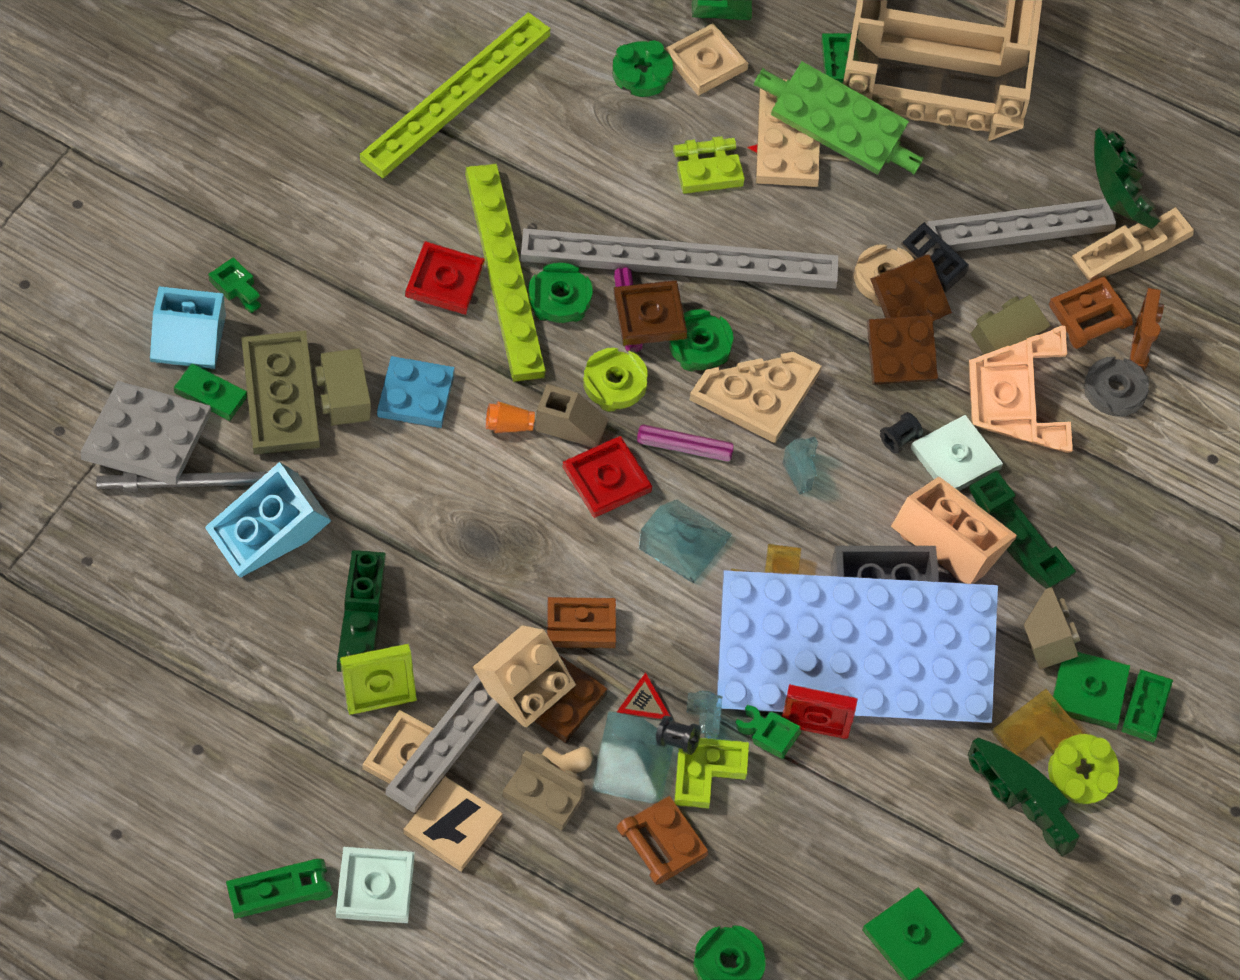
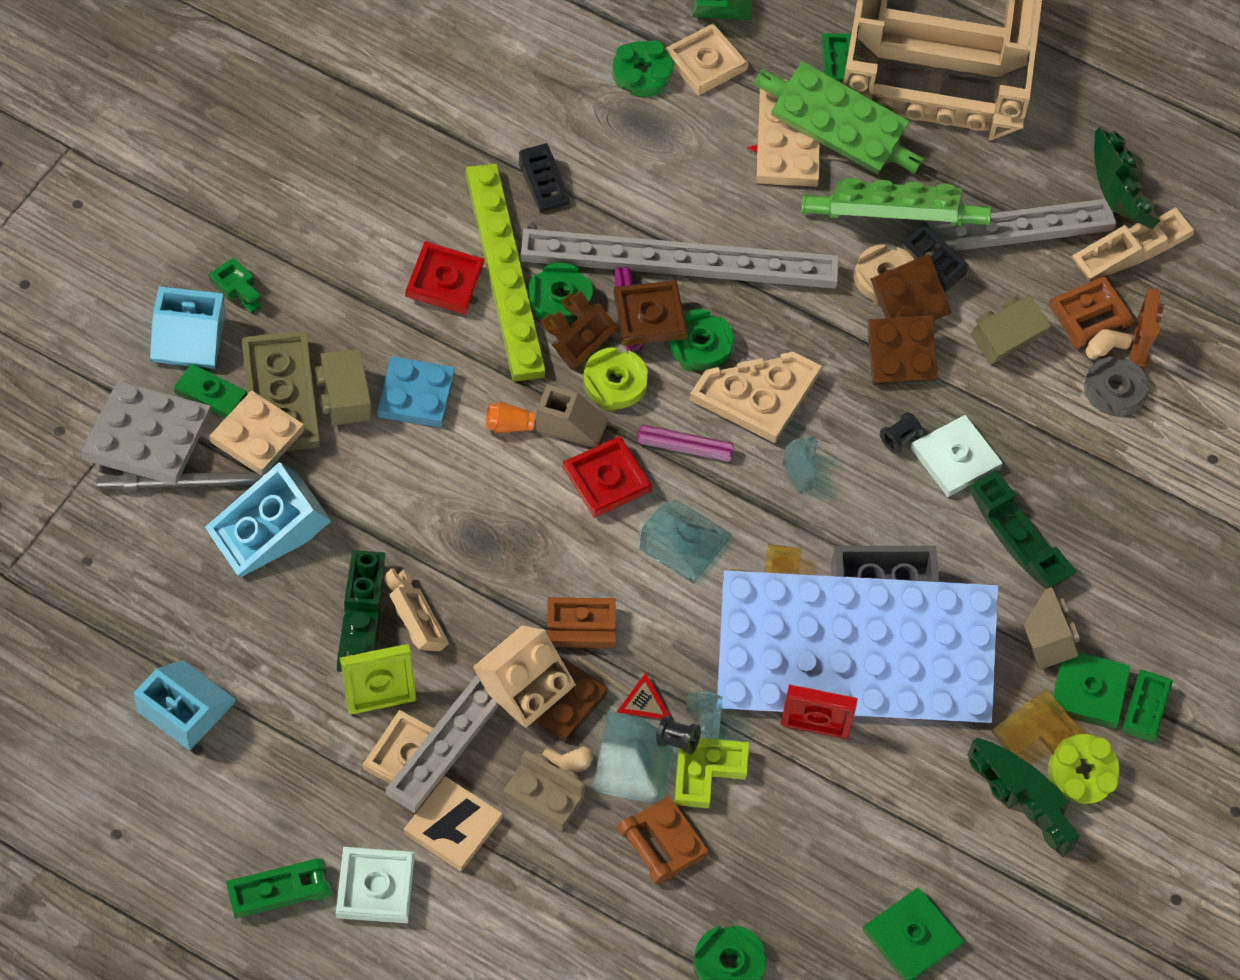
lime plate [360,12,551,179] -> none
lime plate [673,136,744,194] -> none
green plate [735,705,801,759] -> none
light nougat slope [891,476,1017,584] -> none
light nougat wing [969,326,1073,453] -> none
none -> medium azure slope [133,660,236,751]
none -> tan plate [209,390,304,477]
none -> tan plate [383,568,449,651]
none -> black slope [519,143,569,213]
none -> reddish brown plate [540,291,618,369]
none -> bright green plate [802,178,992,227]
none -> tan arm [1086,329,1132,361]

